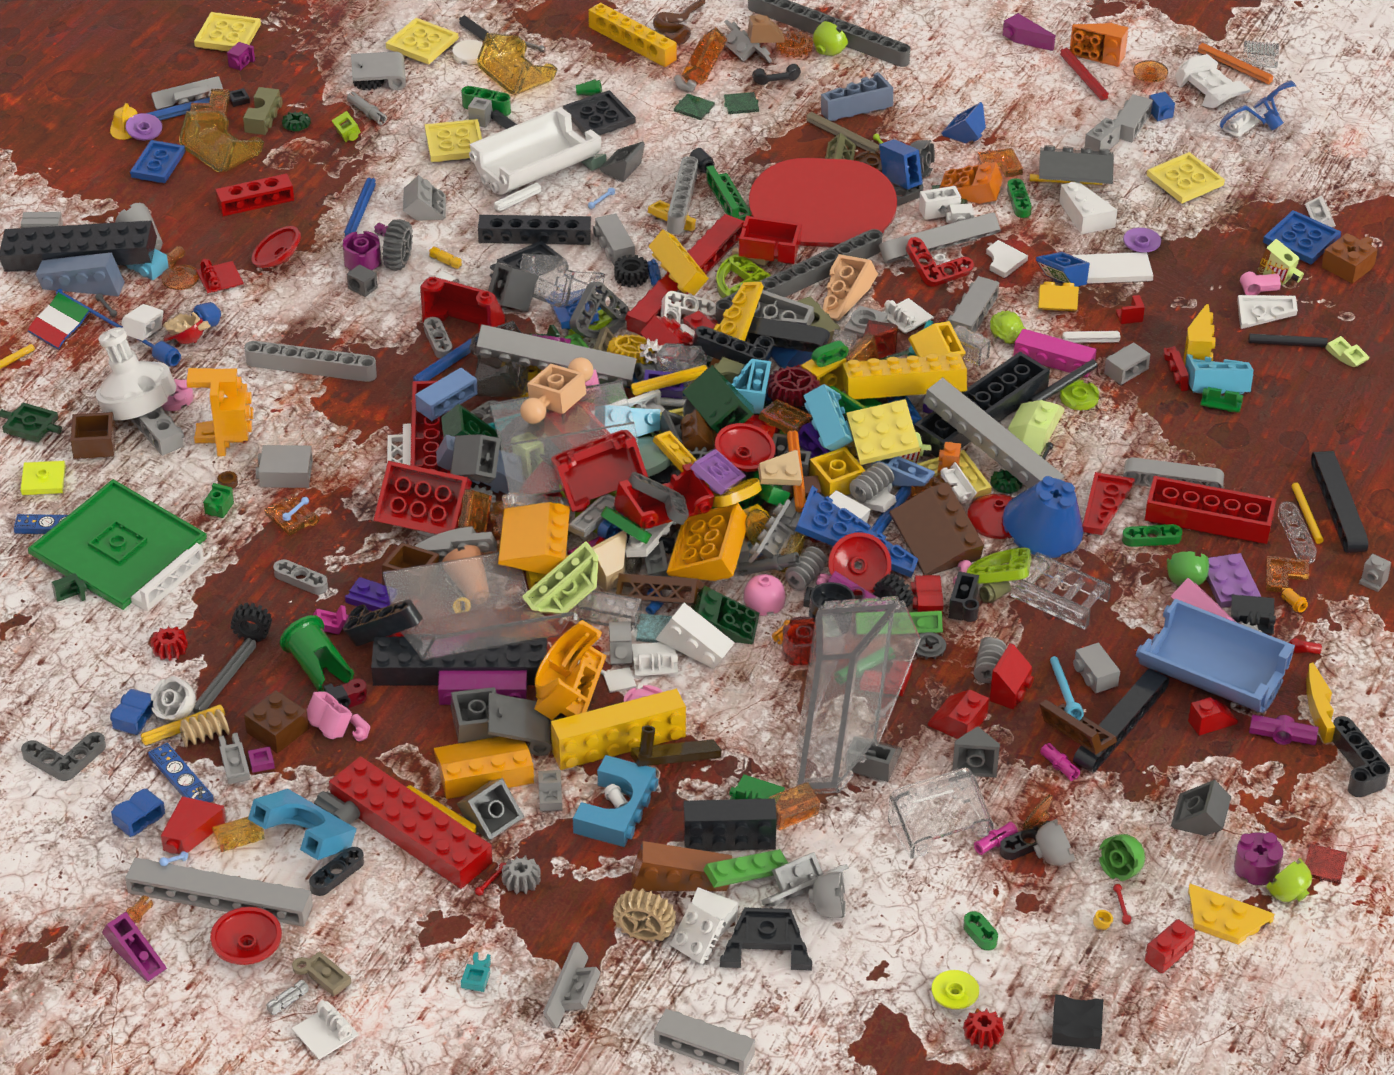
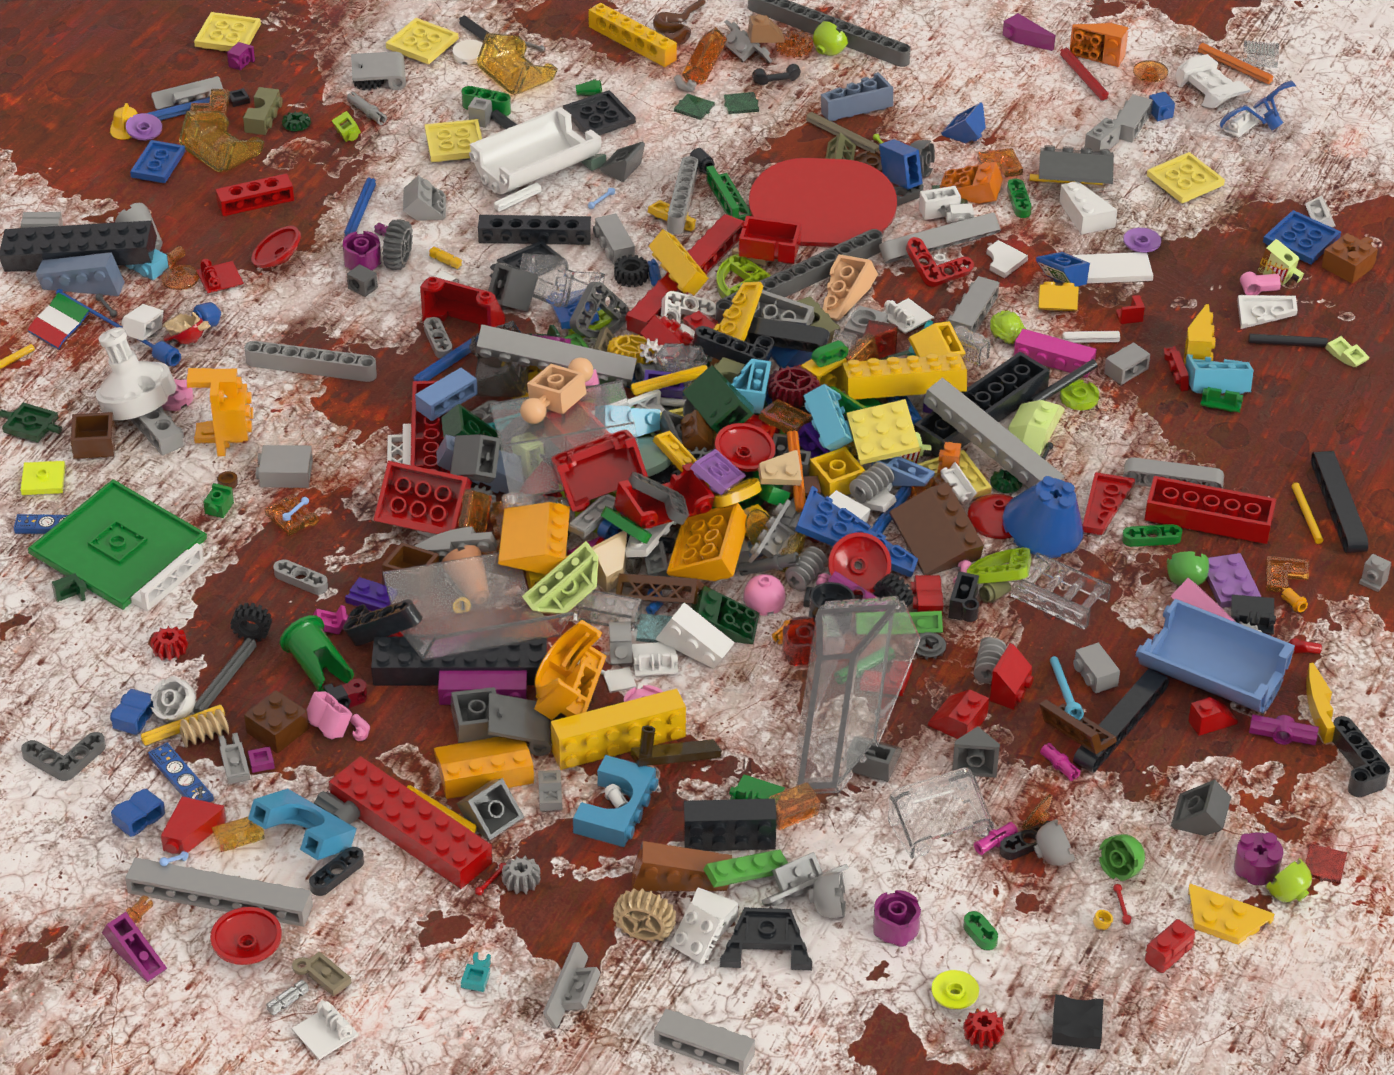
clear beam [1278,502,1317,564] -> none
none -> magenta brick [873,890,921,947]

